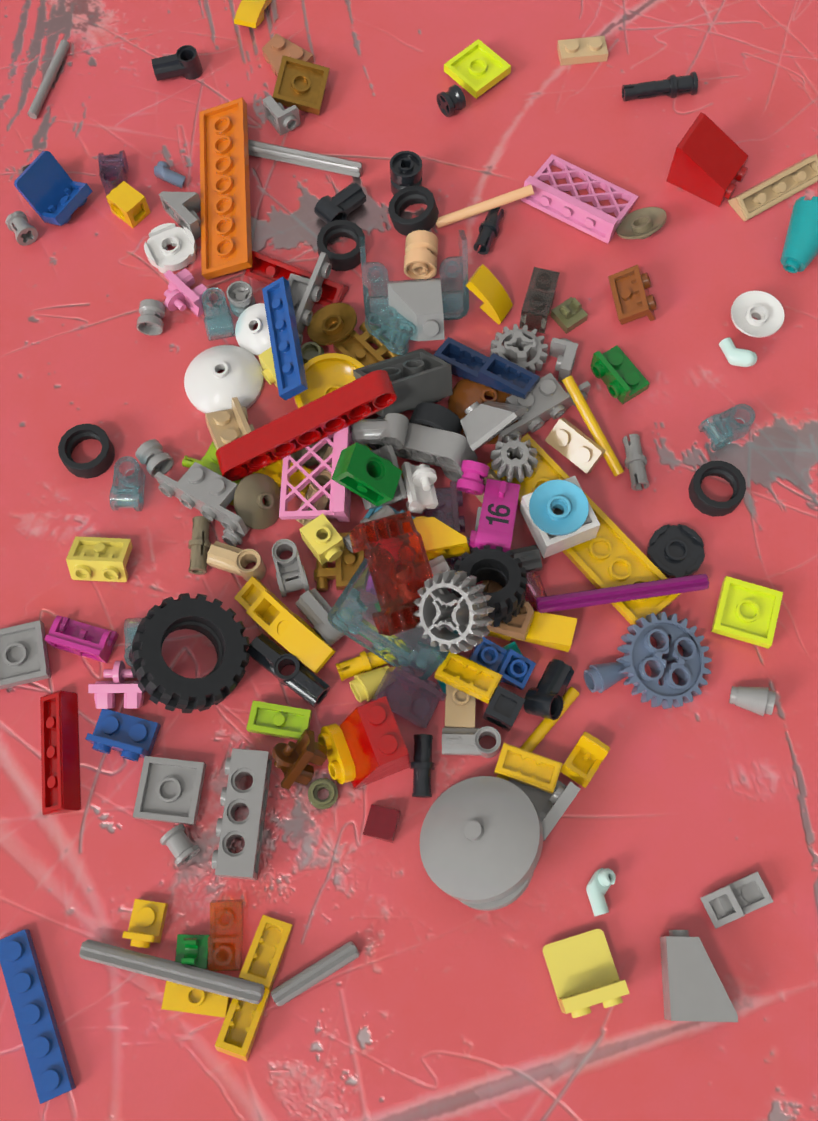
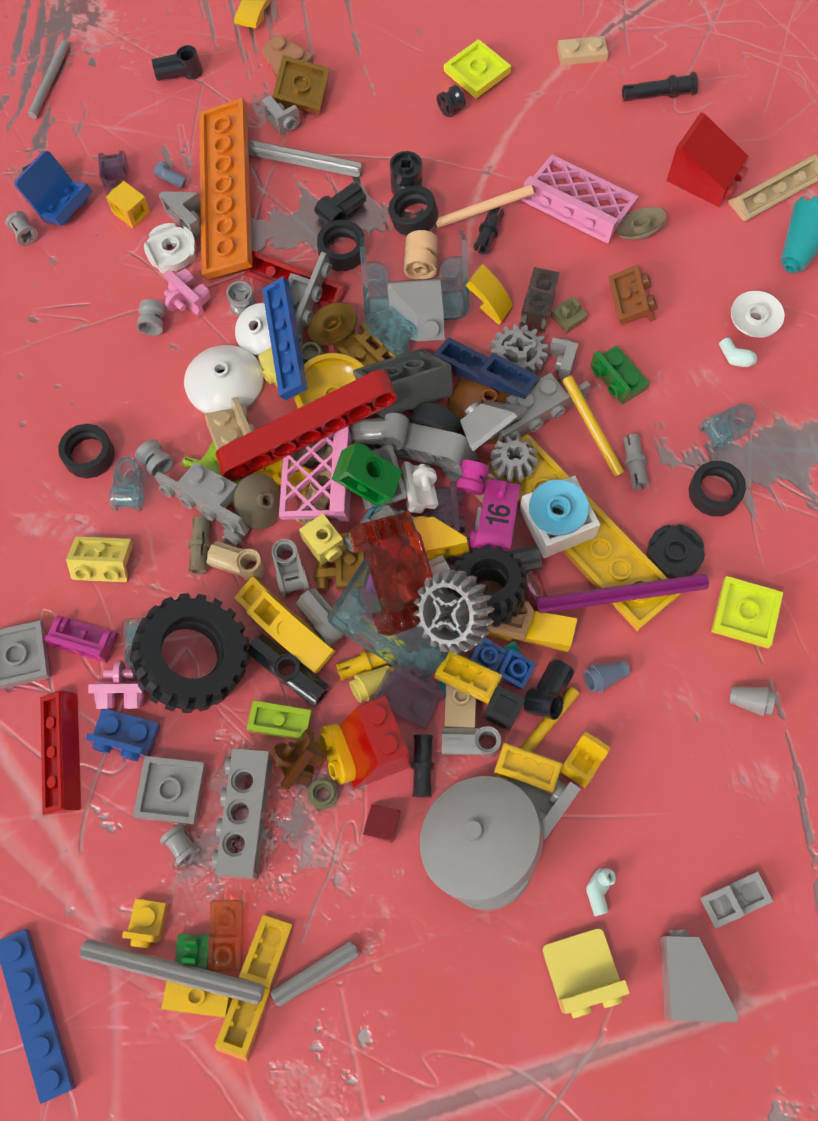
clear light blue piece [202,287,235,341] -> none
plate [545,418,606,474] -> none
sand blue gear [616,612,712,709] -> none

